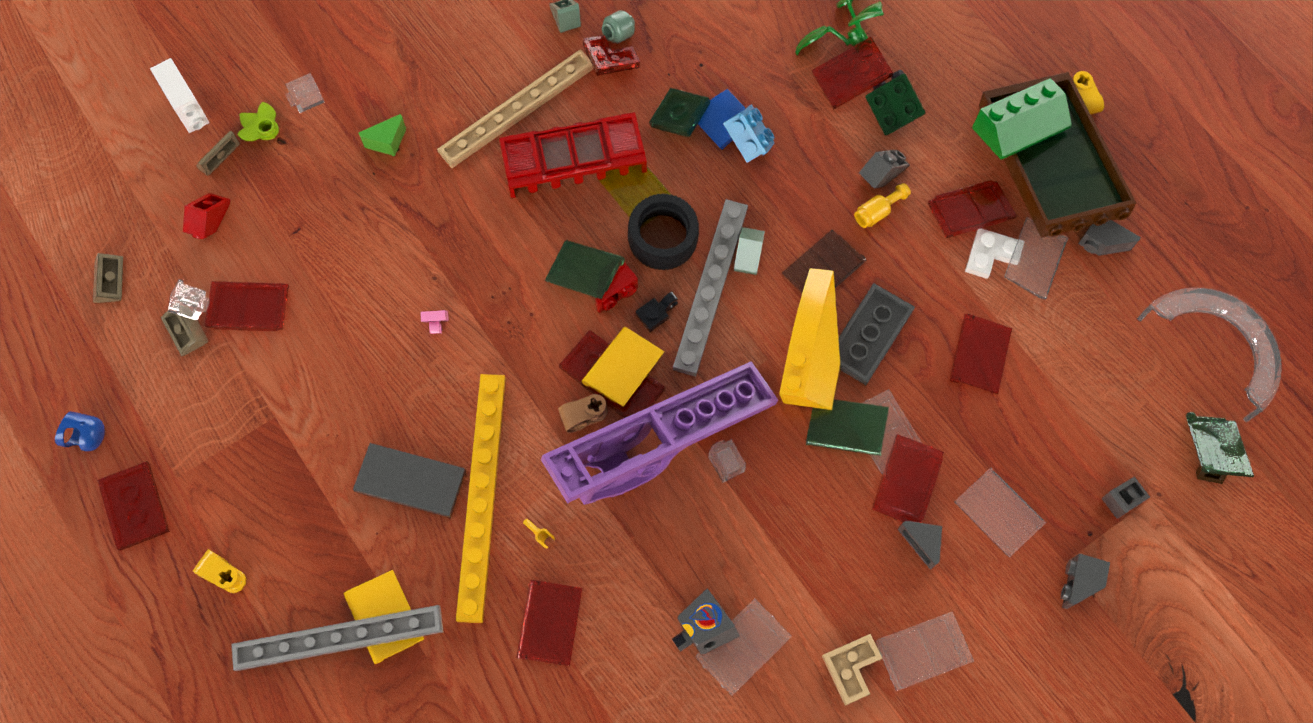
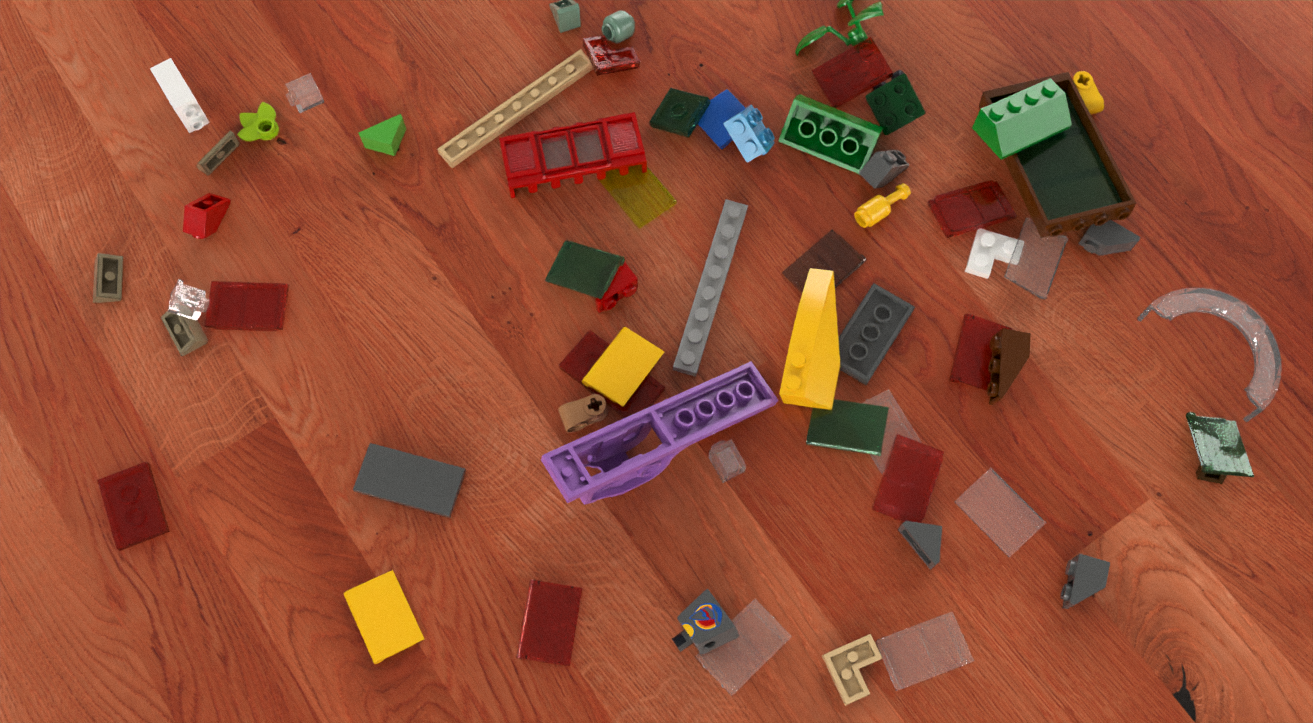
blue helmet [55,411,105,451] -> none
yellow piece [192,549,246,593] -> none
light grey tile [231,605,444,671] -> none
bright pink tile [421,310,449,334] -> none
yellow plate [456,374,506,623] -> none
yellow hand [523,519,555,548] -> none
black tyre [628,194,699,270] -> none
black plate [635,292,678,332] -> none
slope [734,227,765,275] -> none
dark grey slope [1102,477,1150,519] -> none
none -> green slope [778,94,884,174]
none -> reddish brown slope [987,328,1031,405]

